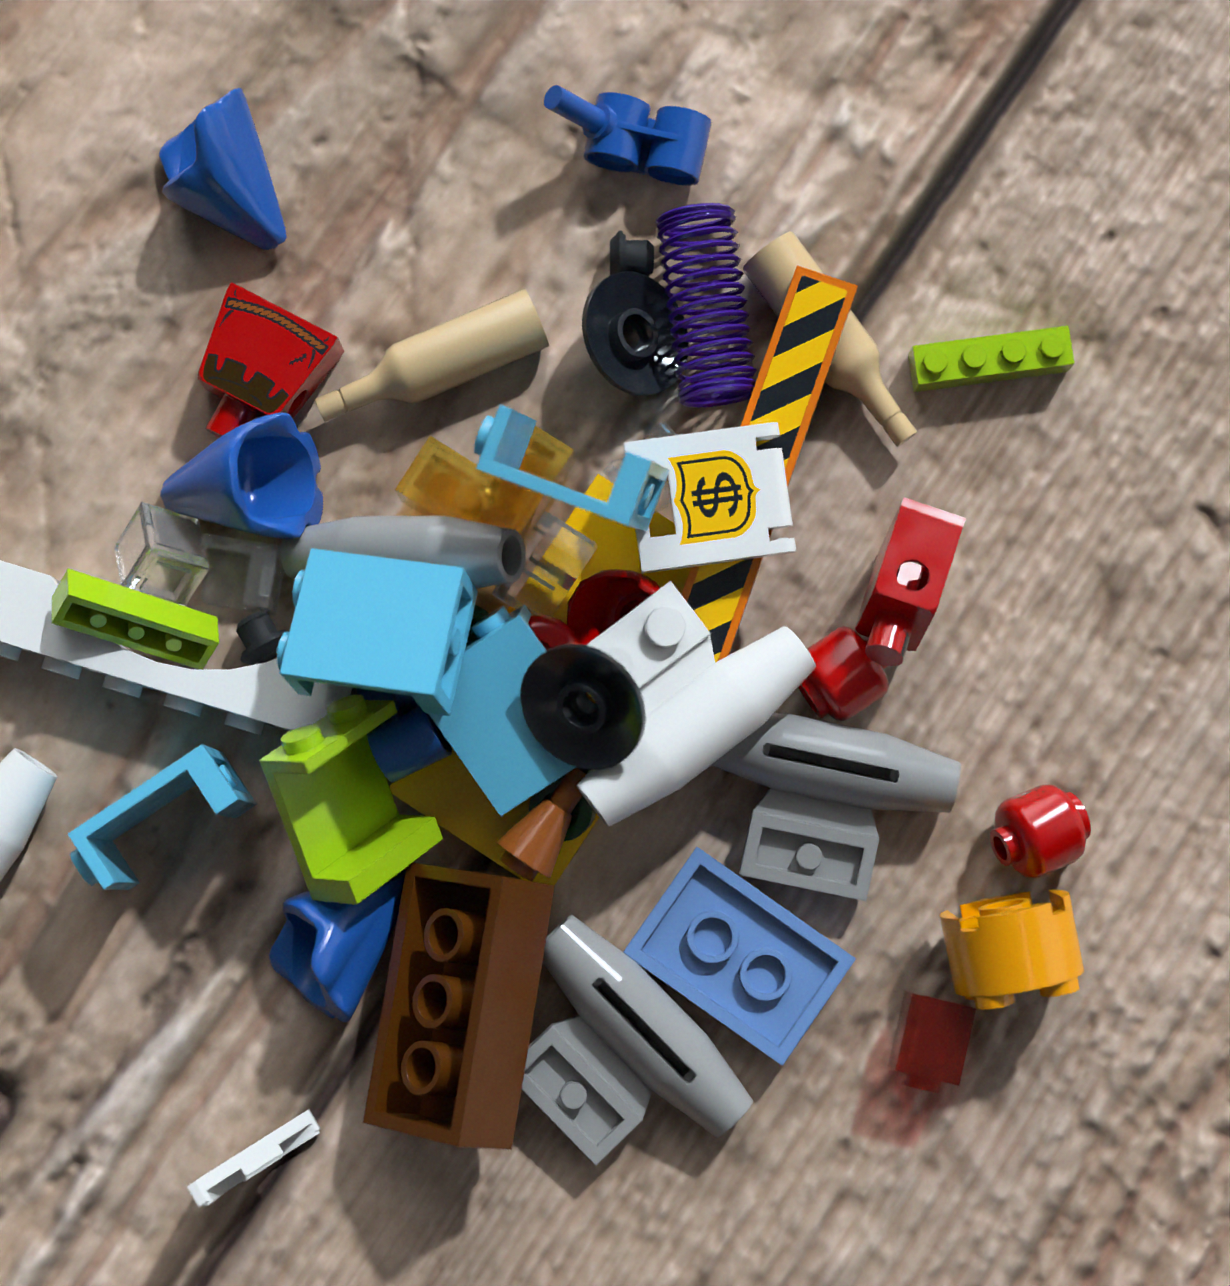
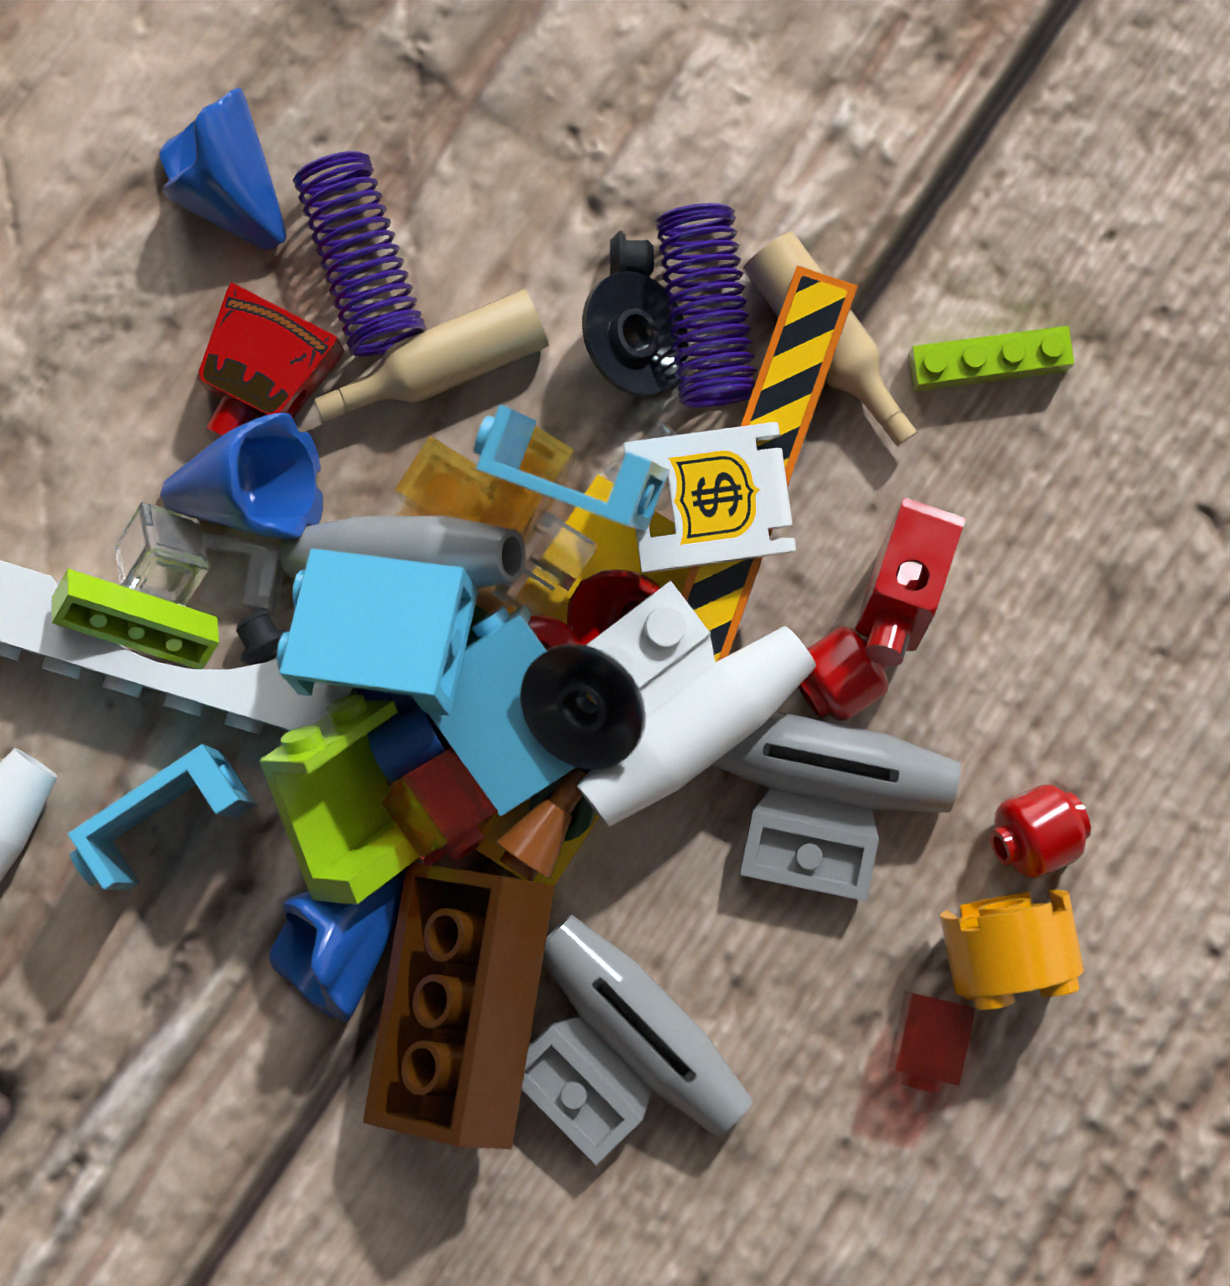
white tile [187,1109,321,1207] -> none
blue beam [544,85,712,186] -> none
medium blue plate [623,847,856,1066] -> none
none -> dark purple piece [293,151,427,357]
none -> clear red brick [382,748,498,866]

